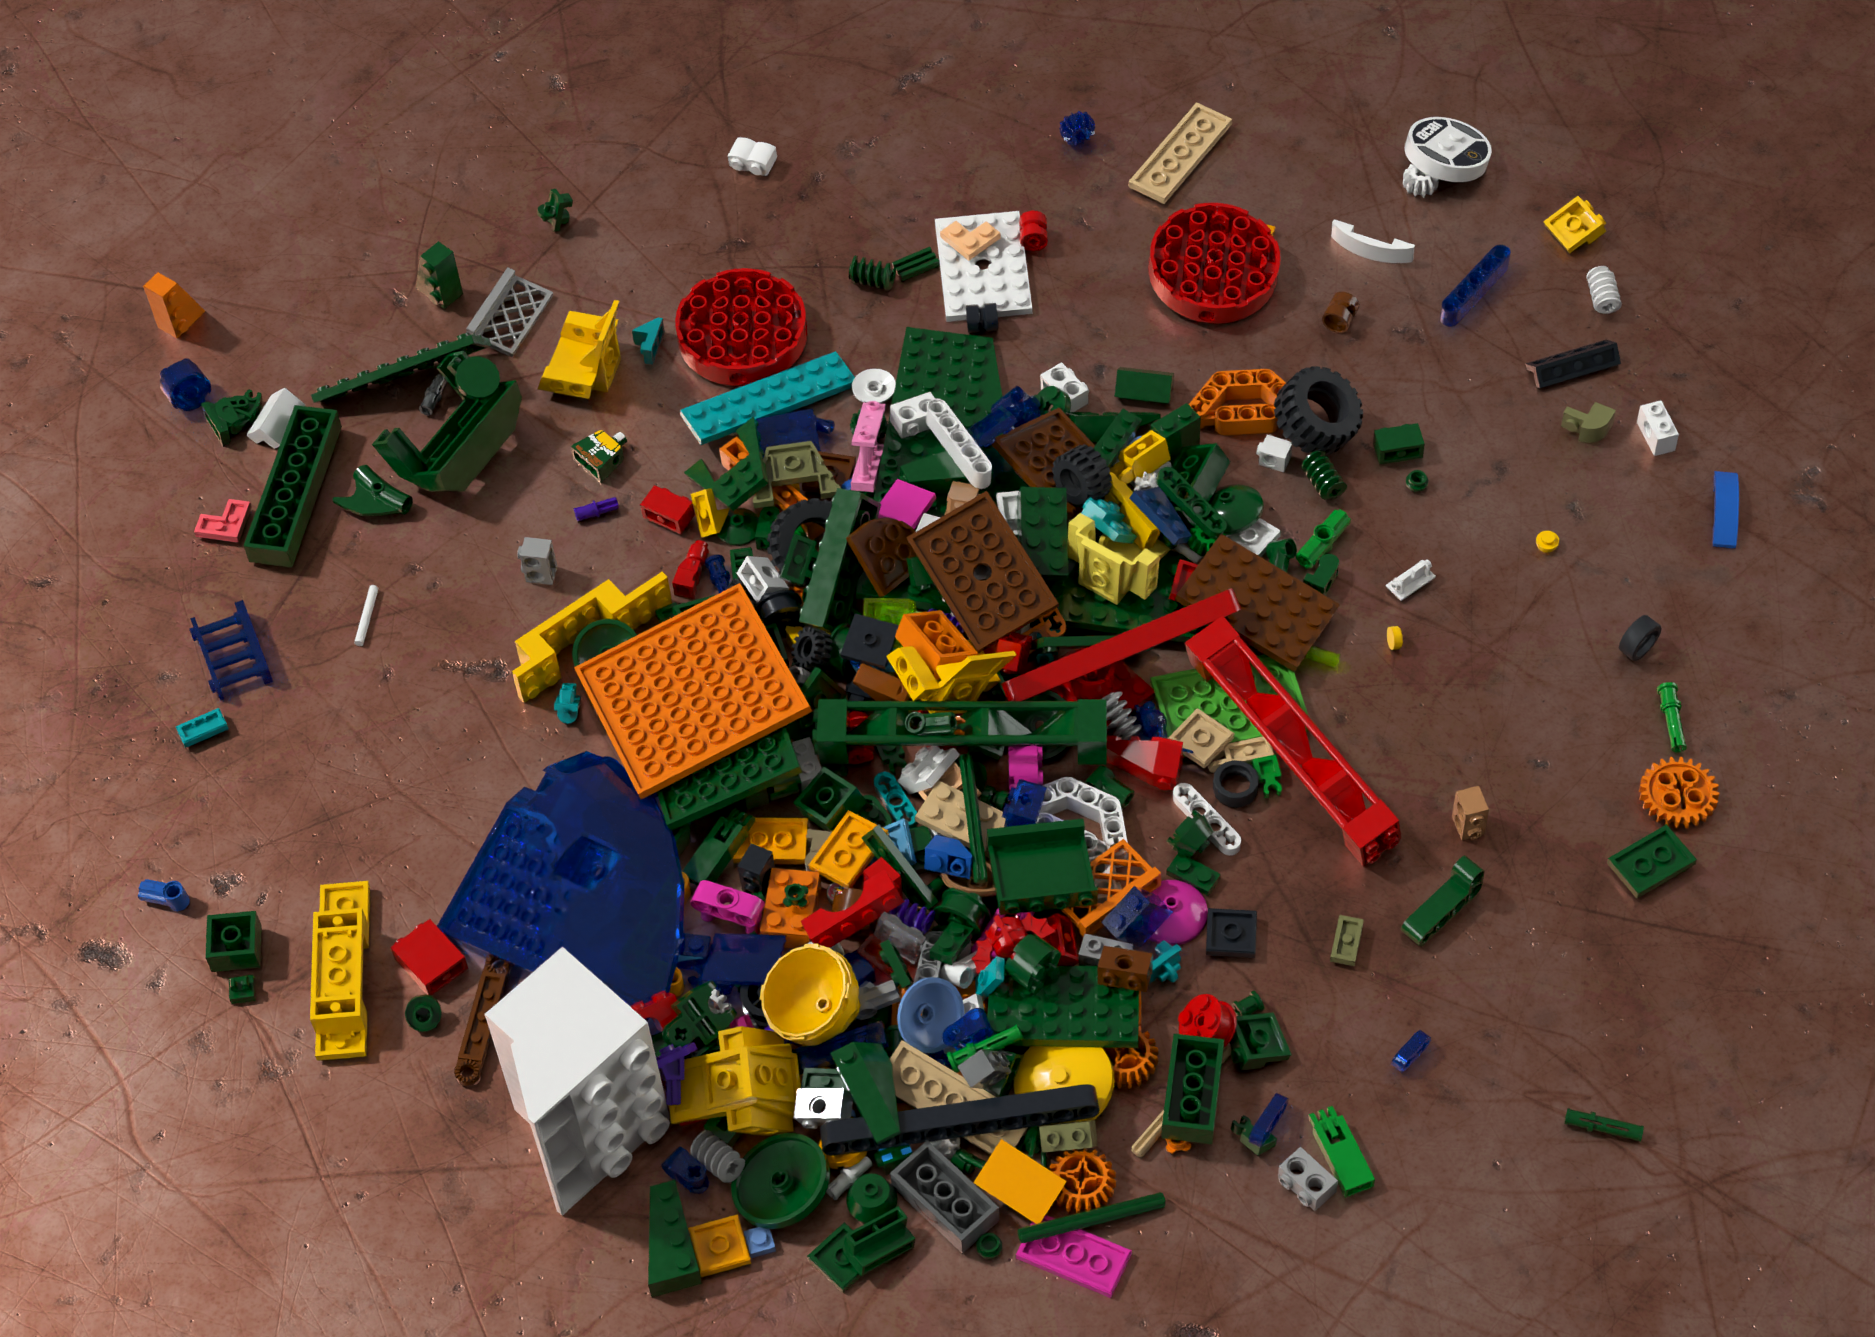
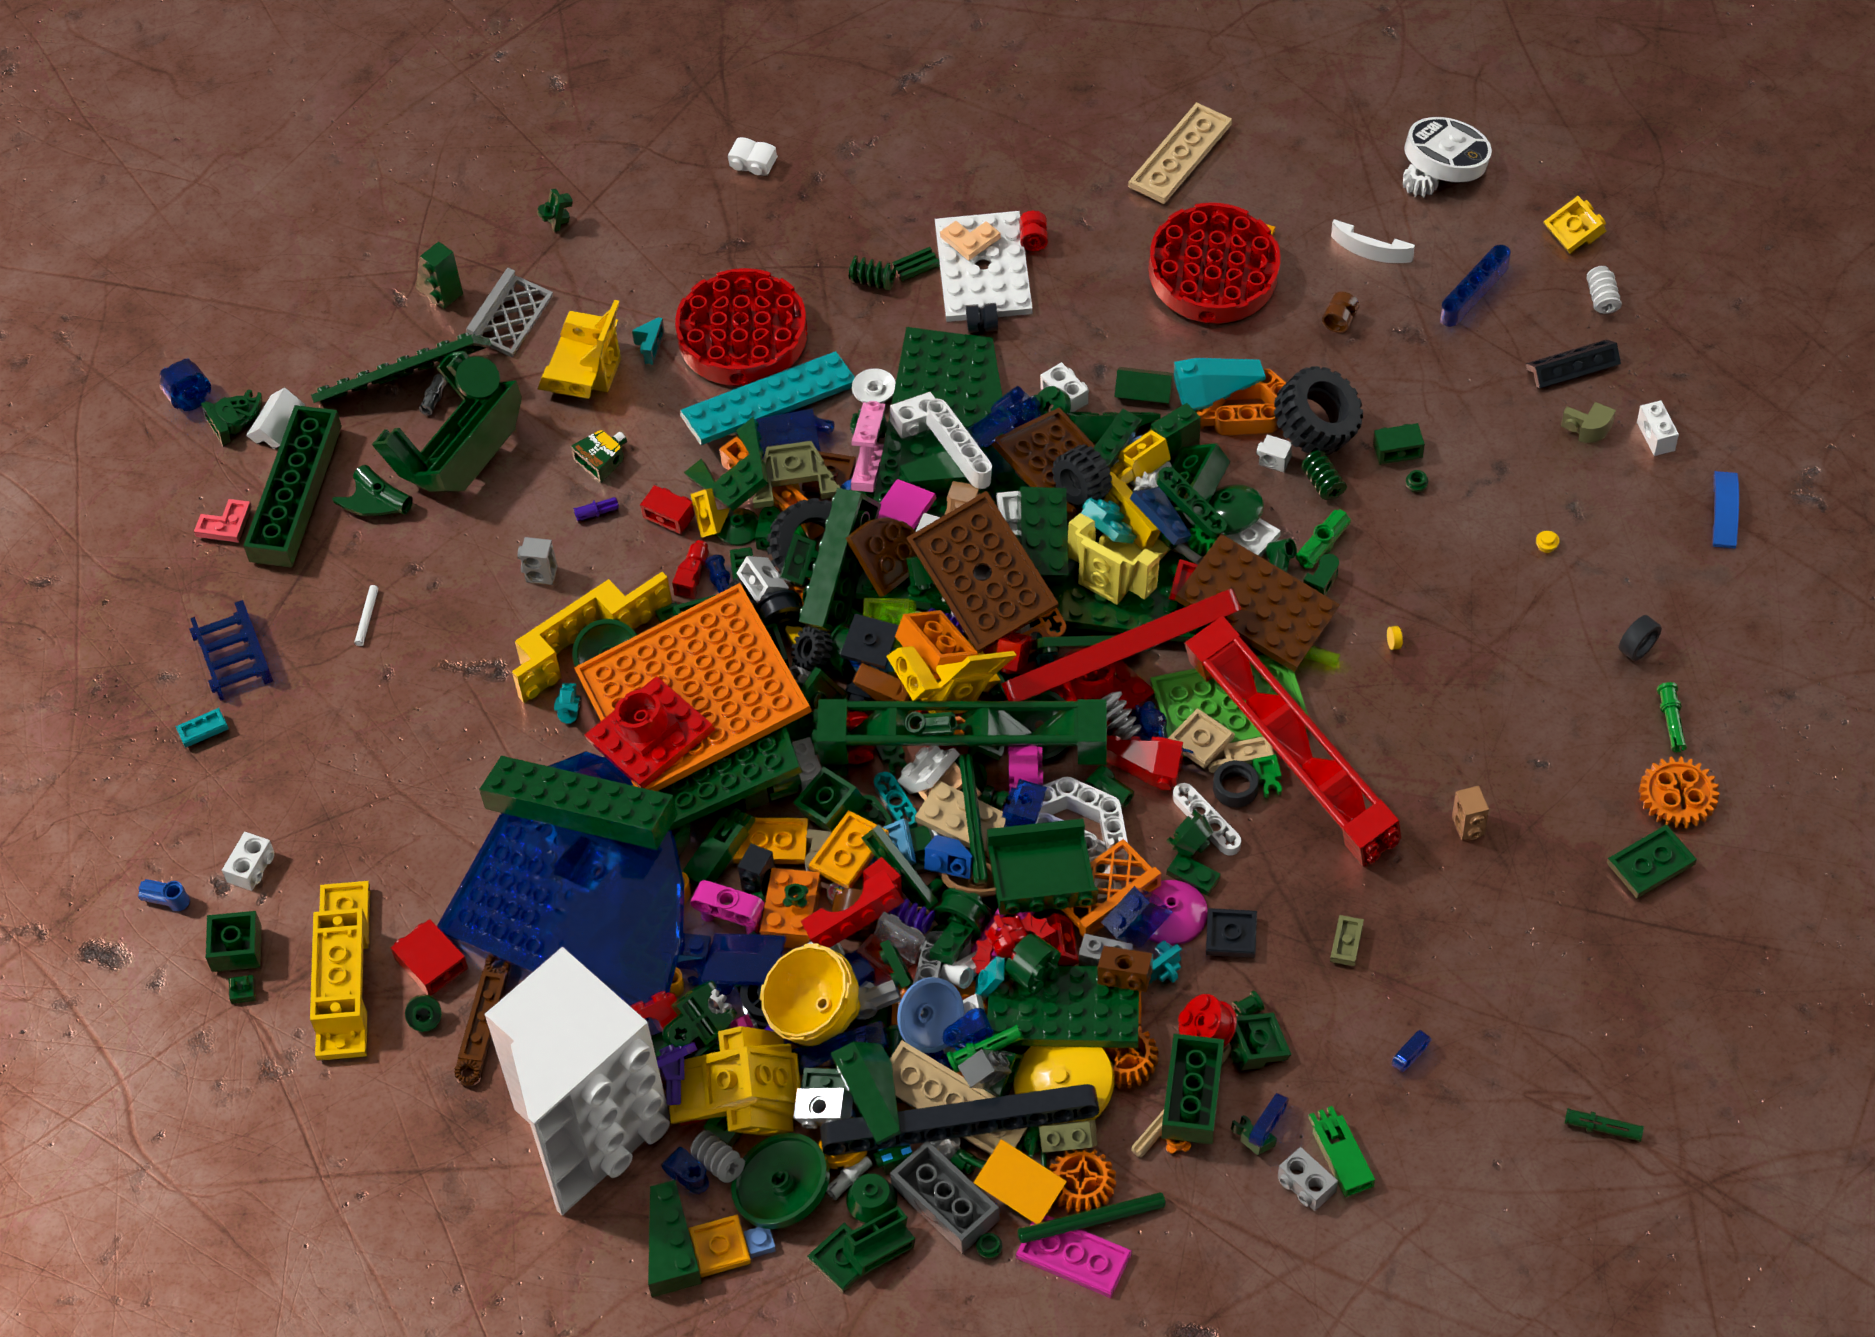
orange wedge [143,272,205,338] -> none
clear blue gear [1059,111,1095,146] -> none
white hinge [1386,560,1436,601] -> none
dark green beam [1401,855,1485,946] -> none
none -> white brick [222,832,275,891]
none -> dark green brick [479,755,678,850]
none -> red piece [585,676,715,788]
none -> teal wedge [1174,358,1266,411]

